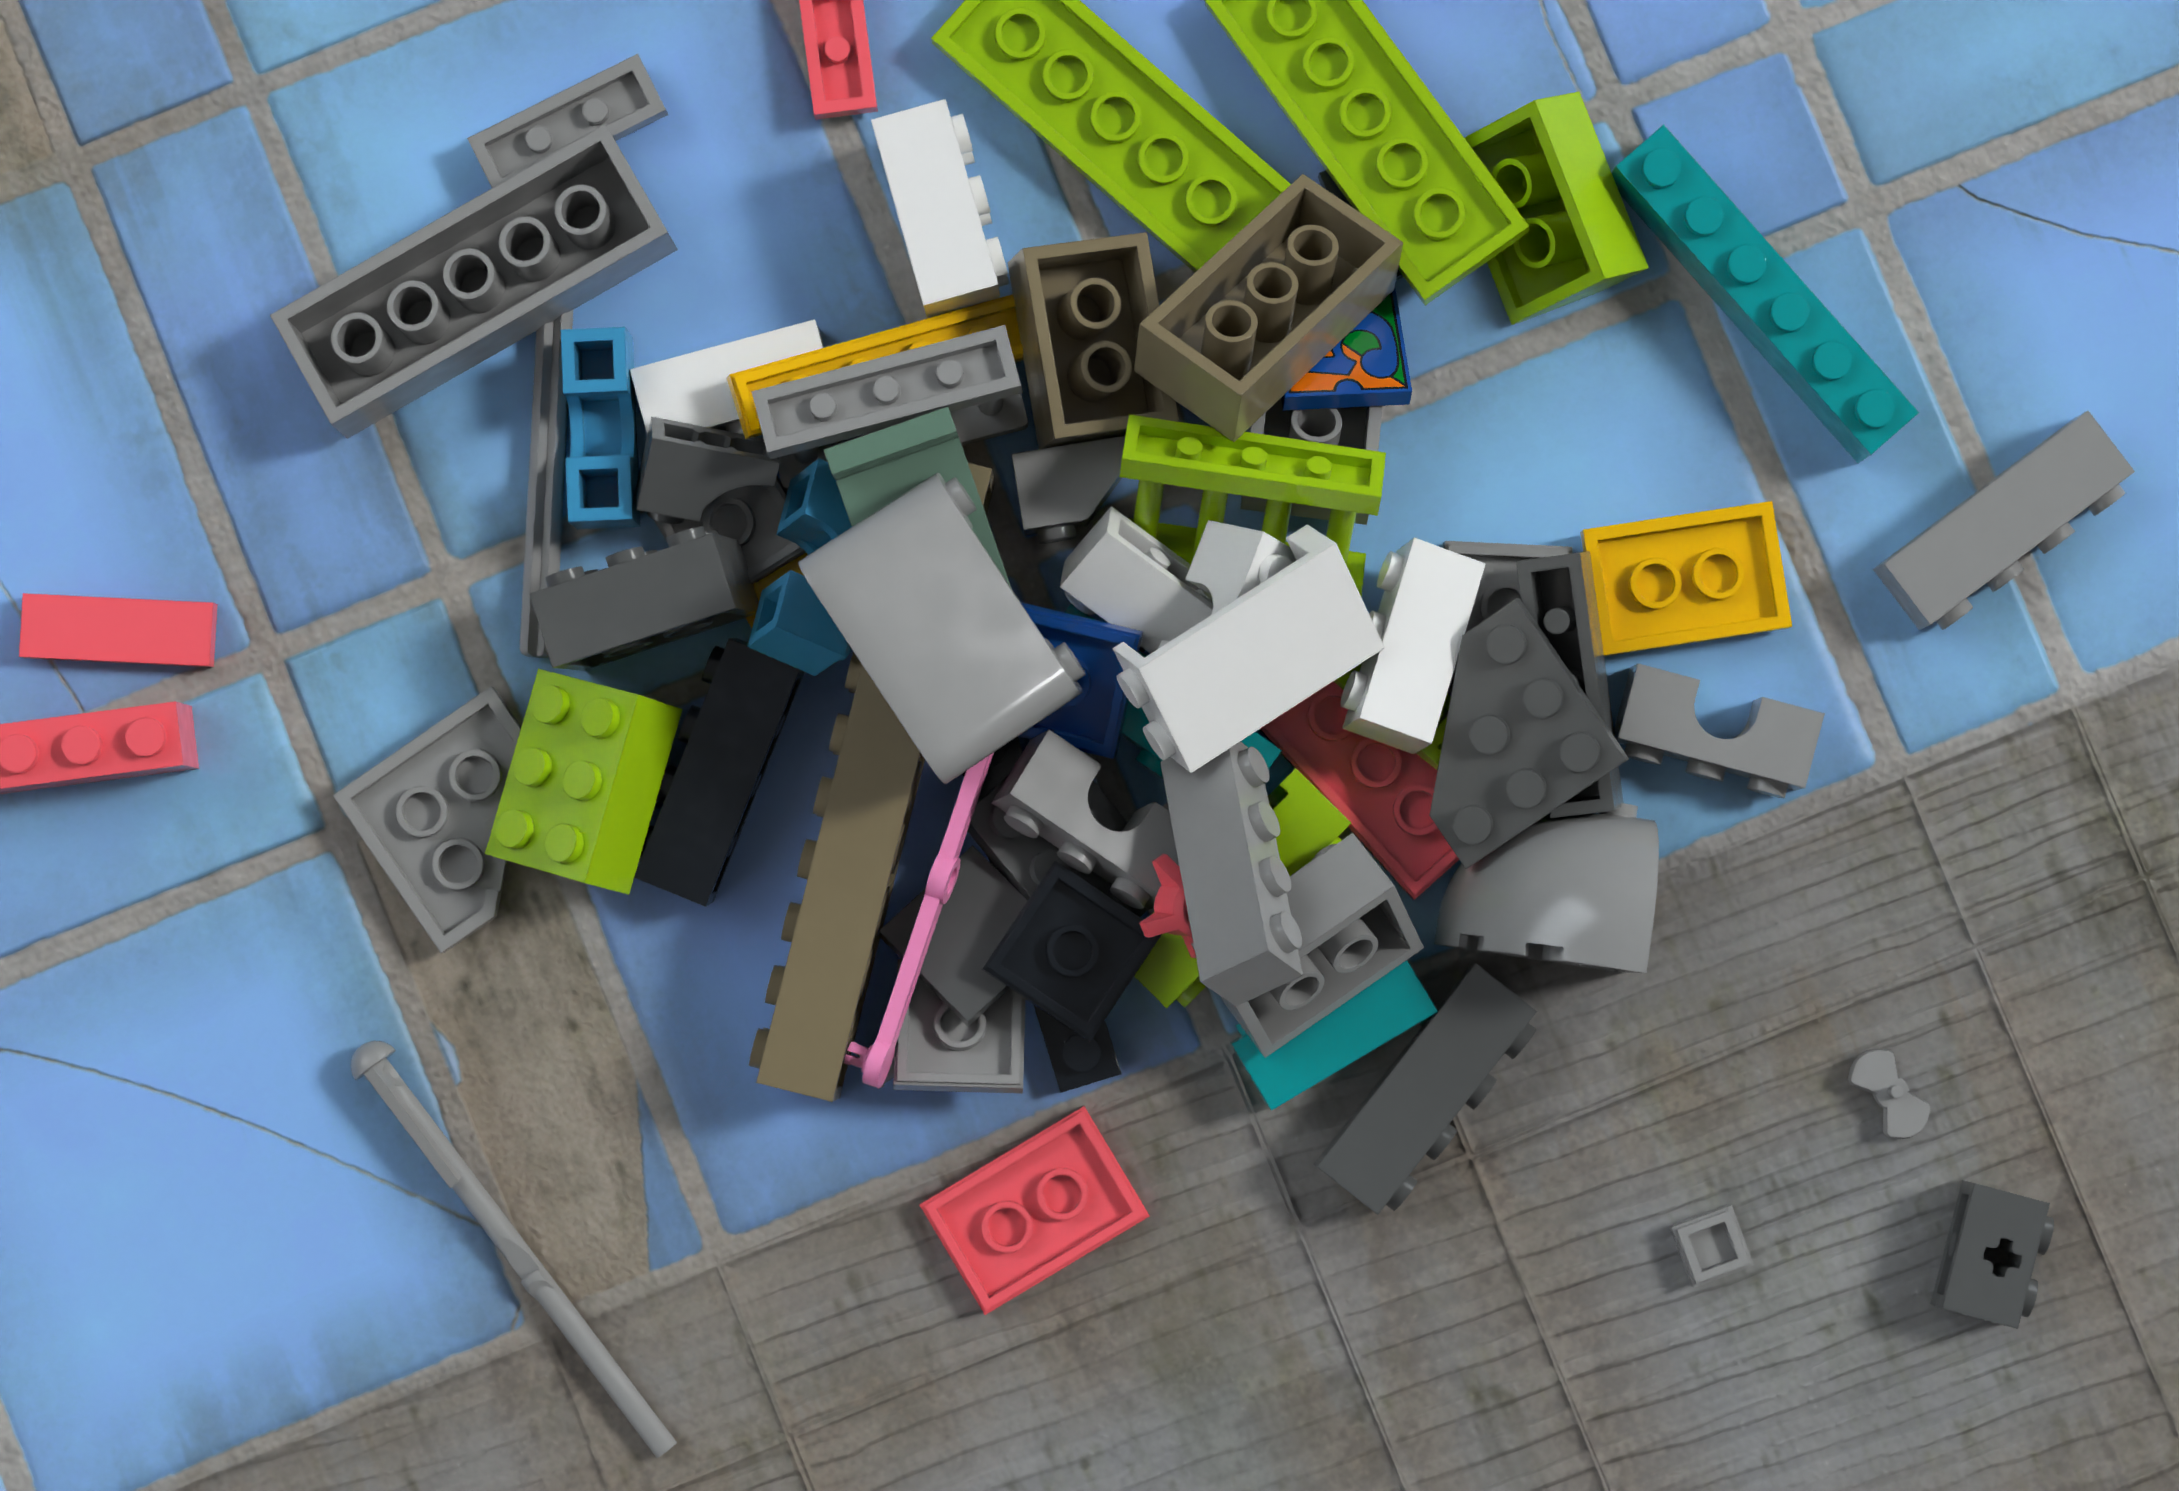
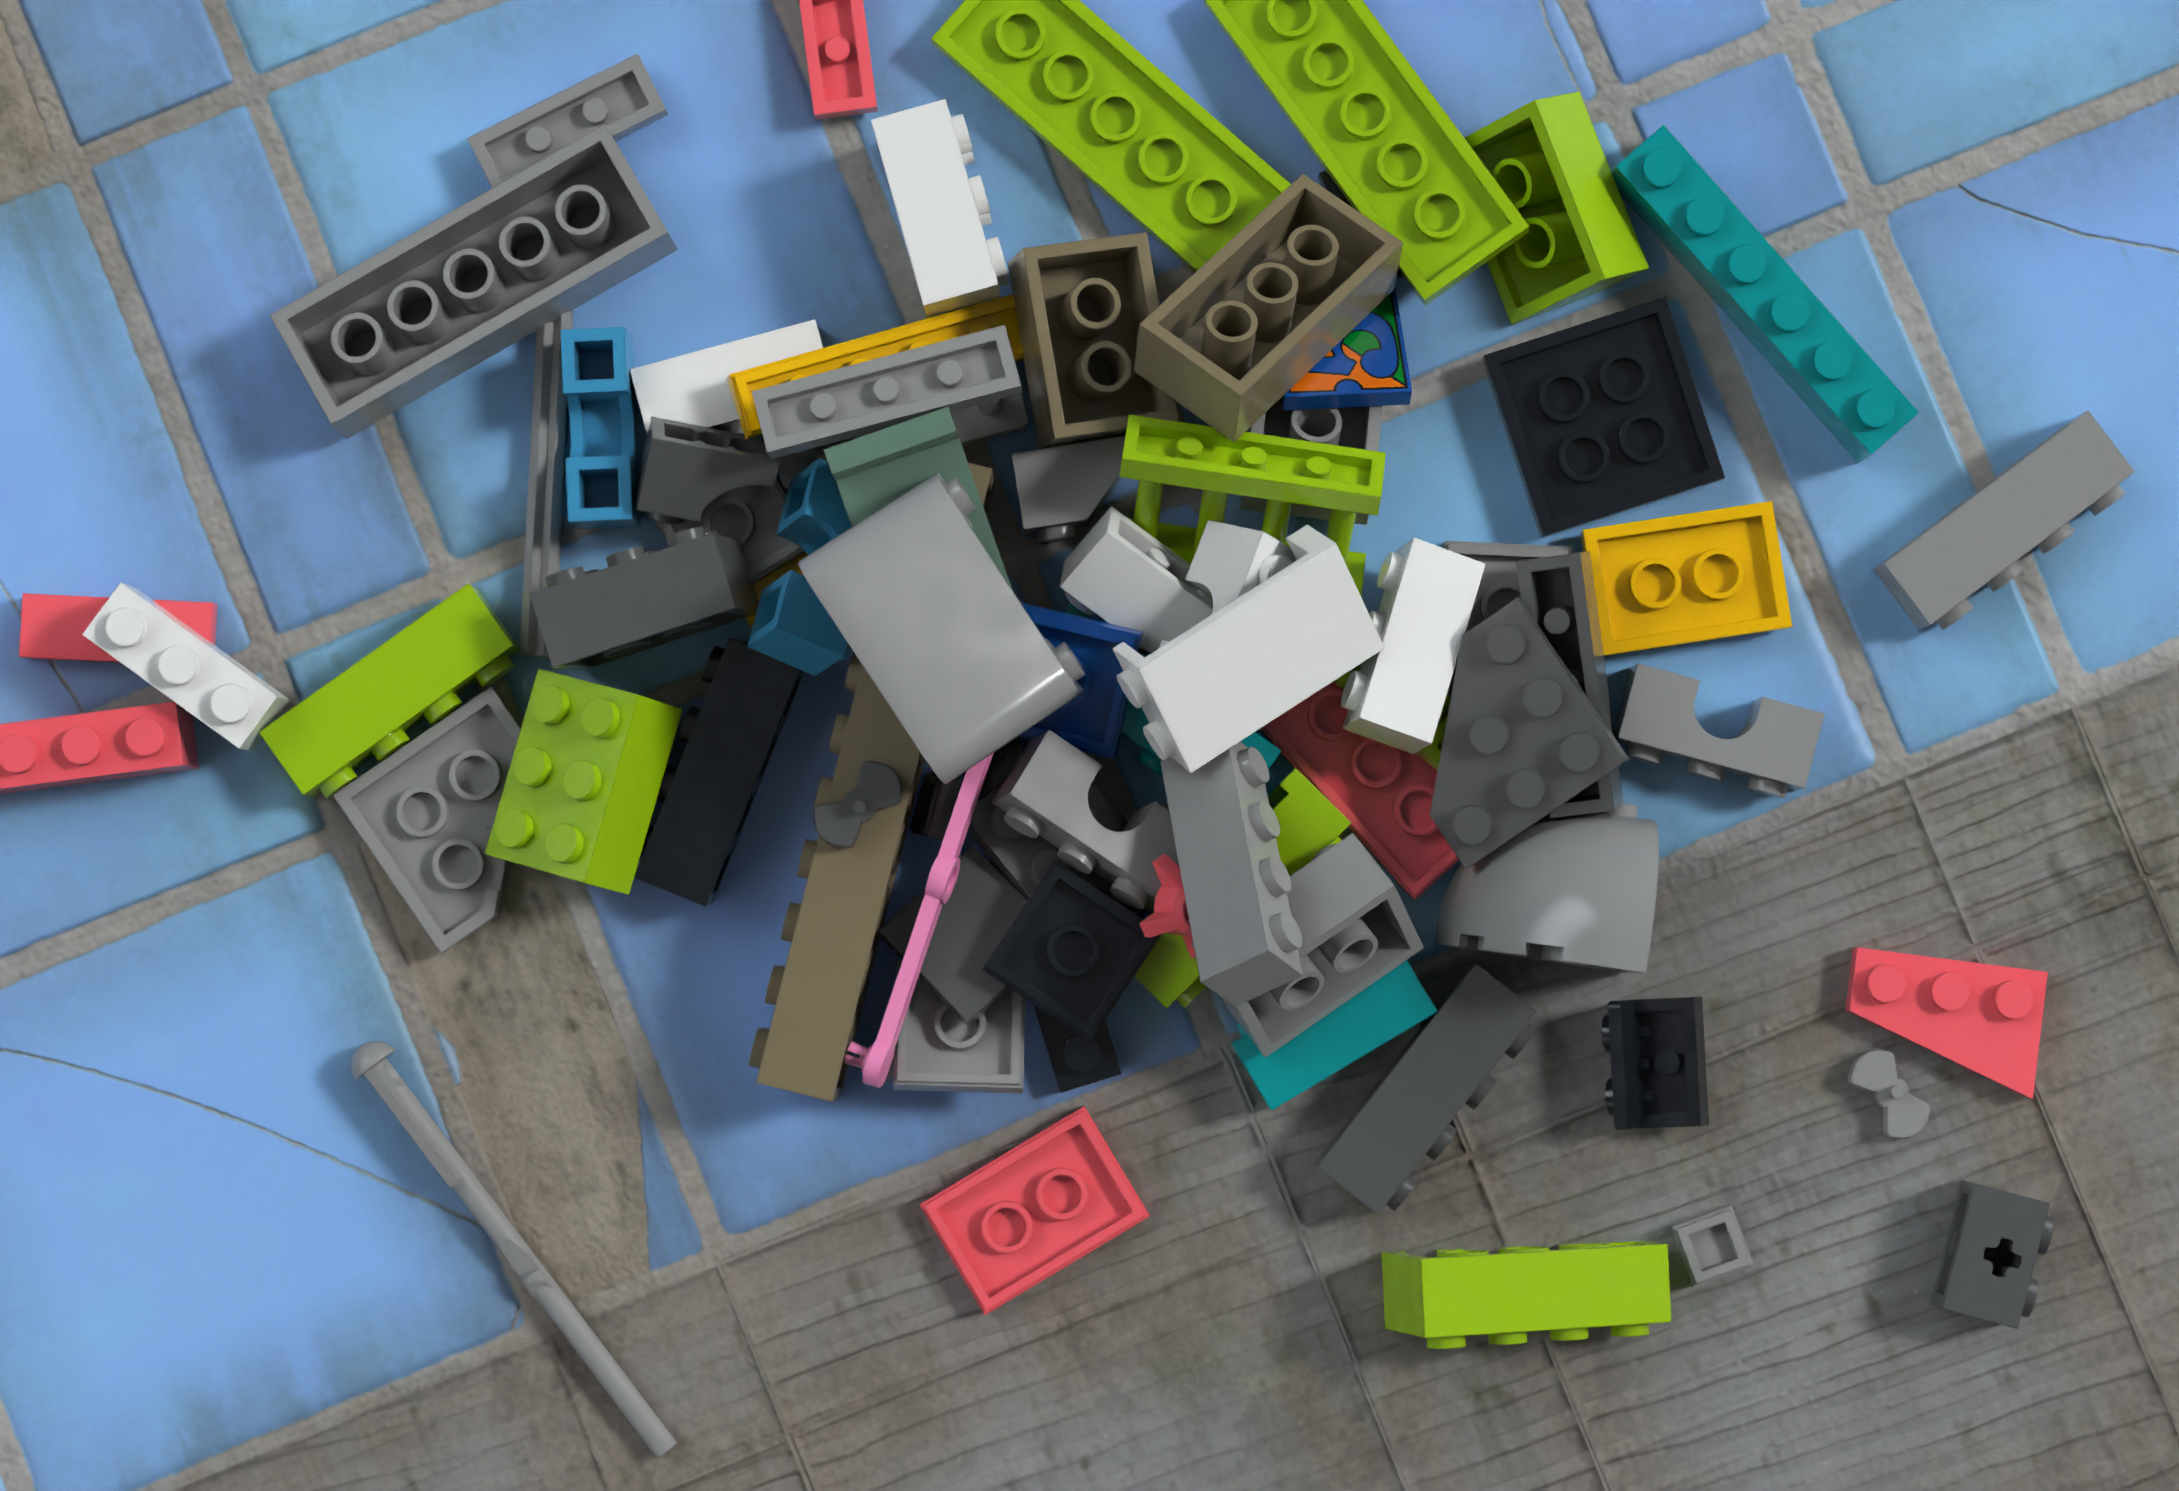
none -> white brick [82,582,290,752]
none -> lime brick [259,583,520,799]
none -> dark grey piece [813,760,903,849]
none -> dark grey tile [910,772,963,841]
none -> lime wedge [1381,1241,1671,1349]
none -> black plate [1482,297,1725,539]
none -> black bracket [1601,997,1709,1130]
none -> coral wing [1845,947,2048,1099]

